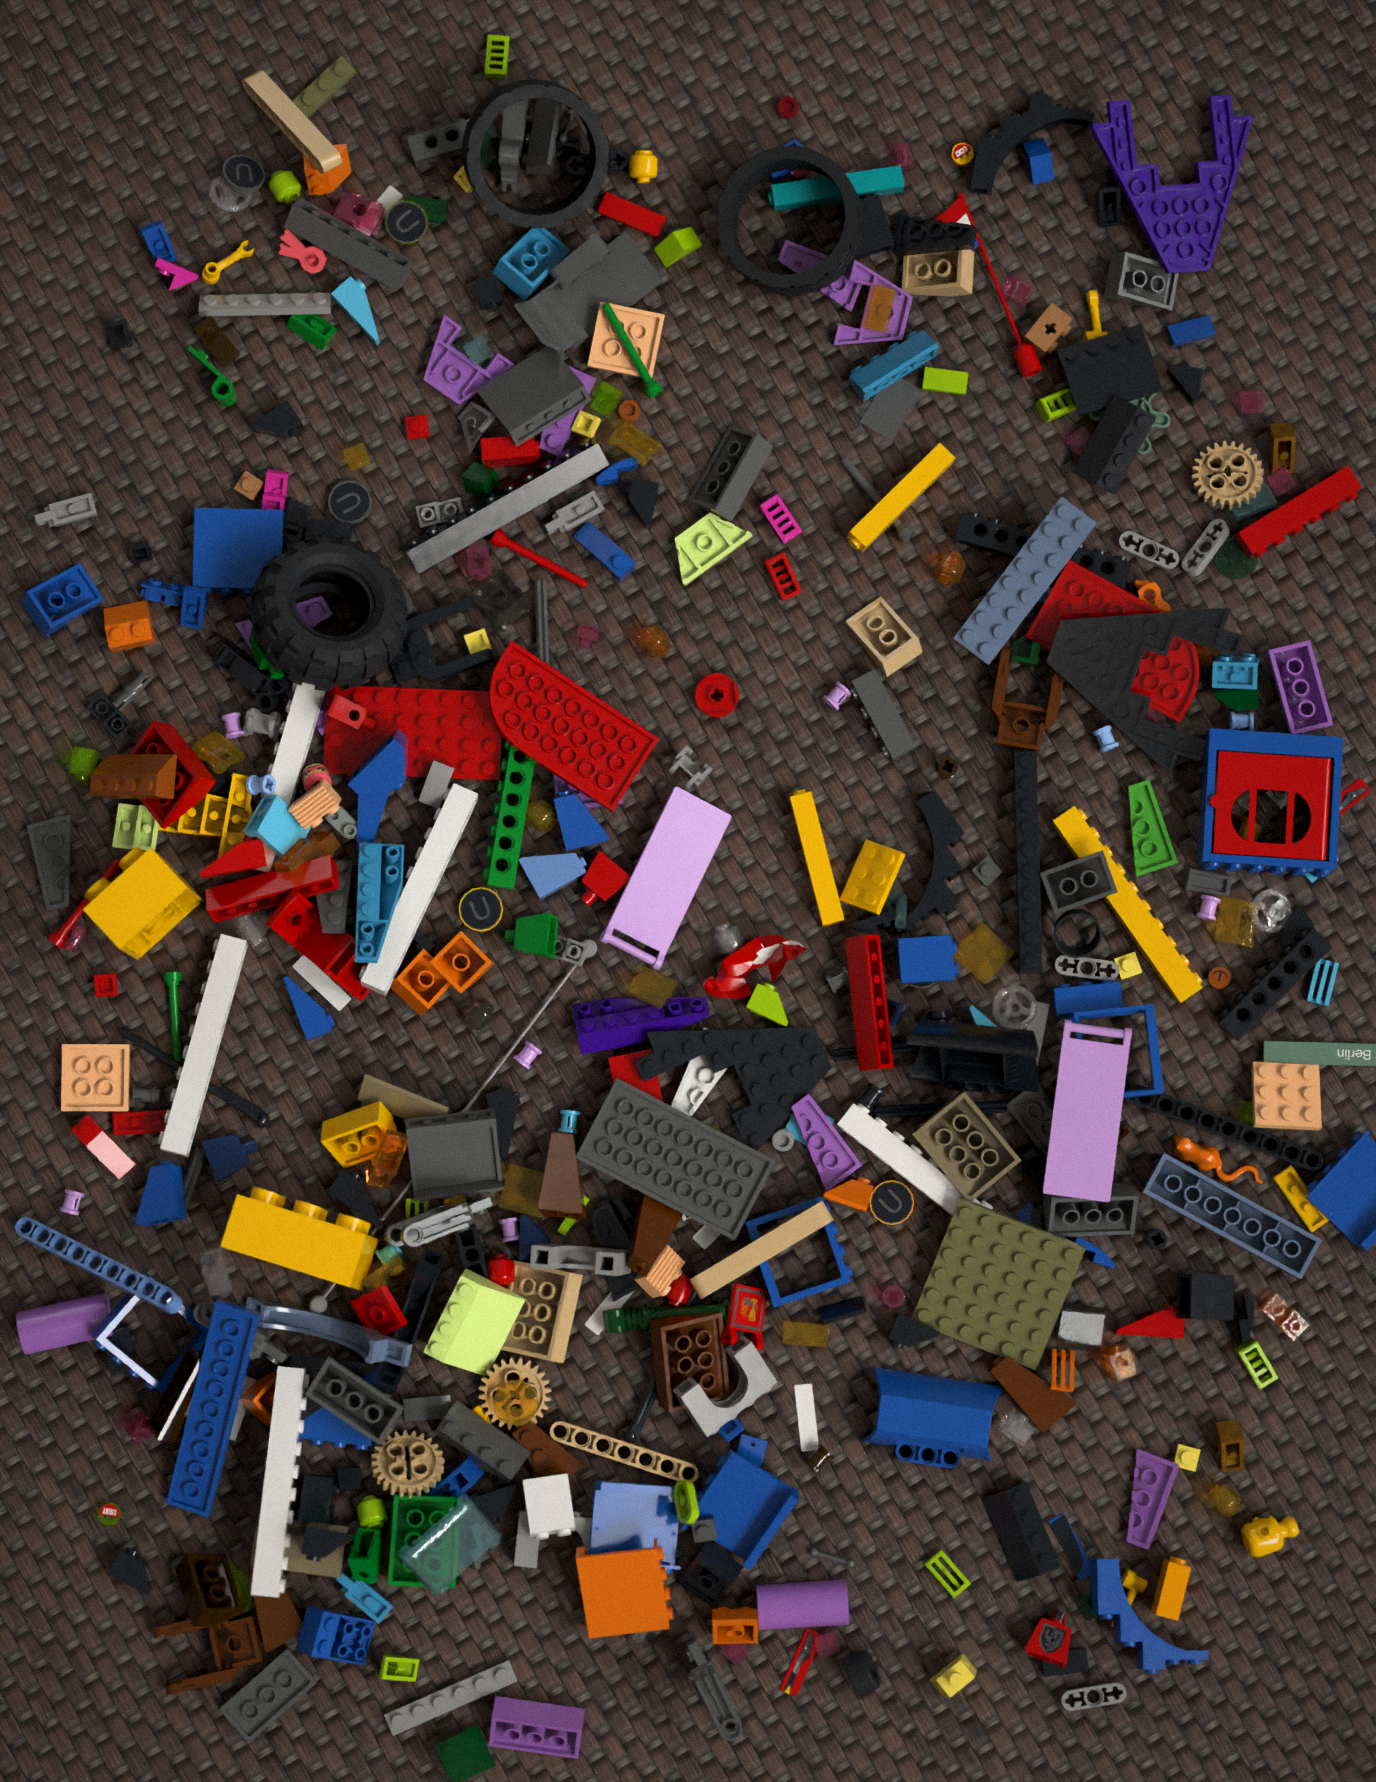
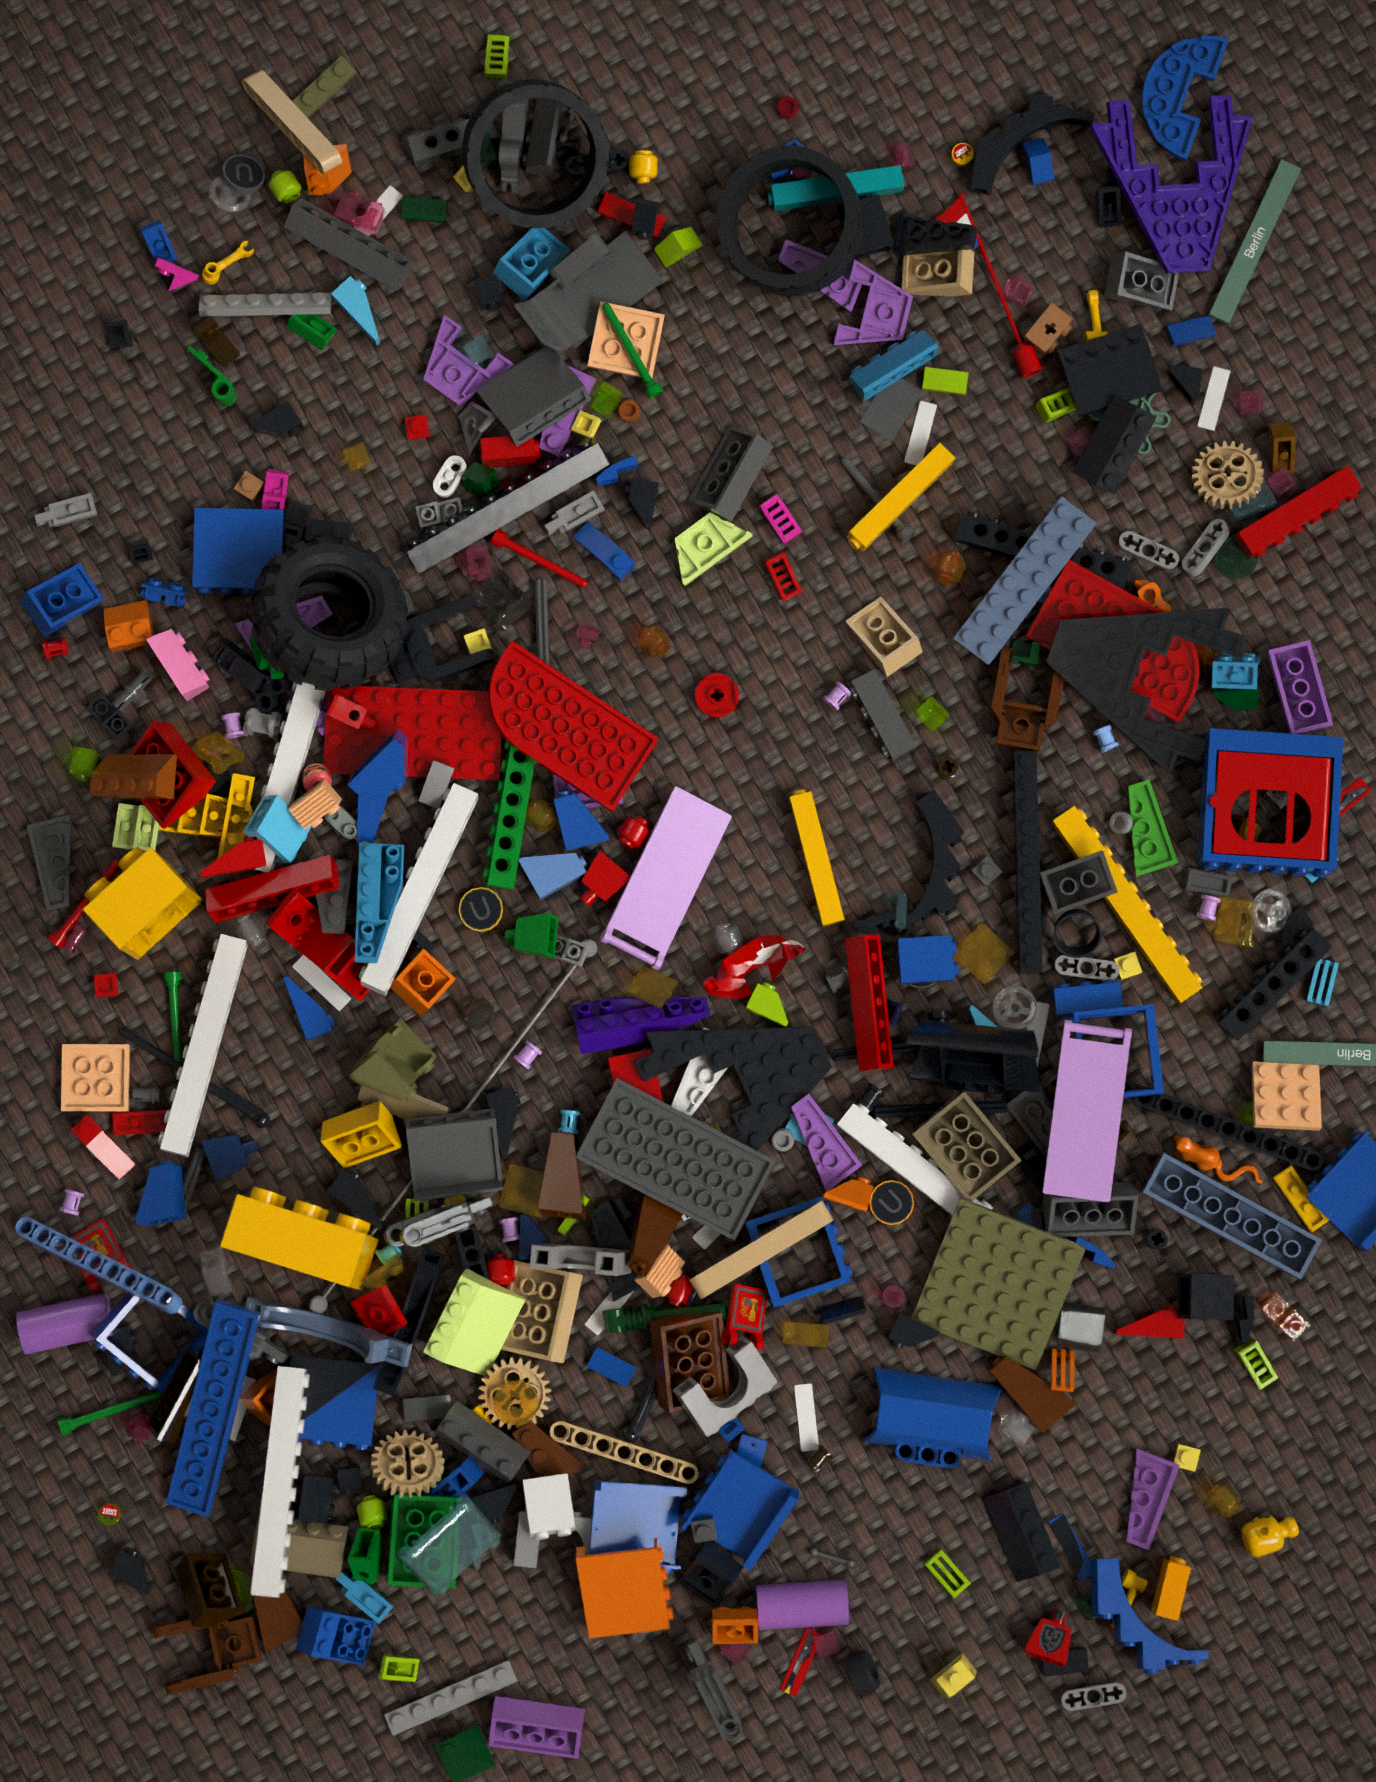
blue slope [180,585,209,630] -> none
dark grey plate [219,1648,318,1743] -> none
light blue bush [246,775,276,795] -> none
clear orange slope [273,832,340,872] -> none
coral piece [279,229,327,273] -> none
black slope [301,1526,354,1562] -> none
dark grey slope [305,1356,404,1445] -> none
black tile [328,480,372,525] -> none
clear orange slope [365,1130,409,1189] -> none
black tile [385,200,428,244] -> none
orange slope [430,931,494,994] -> none
clear yellow plate [608,421,662,466] -> none
light grey piece [668,745,713,789] -> none
lime plate [673,1480,699,1524] -> none
yellow plate [839,839,906,915] -> none
clear yellow tile [865,285,896,333] -> none
clear orange brick [1101,1344,1138,1381] -> none
dark orange tile [1207,967,1231,989] -> none
pearl gold slope [1216,1419,1244,1473] -> none
light blue bush [1229,711,1254,731] -> none
none -> red bush [42,636,69,660]
none -> green piece [57,1390,163,1436]
none -> red flag [70,1218,133,1293]
none -> bright pink slope [146,629,210,701]
none -> olive windscreen [348,1018,437,1101]
none -> white plate [433,456,467,498]
none -> blue slope [587,1347,636,1387]
none -> red head [617,816,650,850]
none -> black slope [632,198,658,240]
none -> white sticker [904,401,937,465]
none -> clear neon green panel [914,696,950,732]
none -> light grey tile [1110,812,1133,834]
none -> blue plate [1142,36,1229,162]
none -> white sticker [1198,366,1230,431]
none -> sand green tile [1208,160,1301,325]

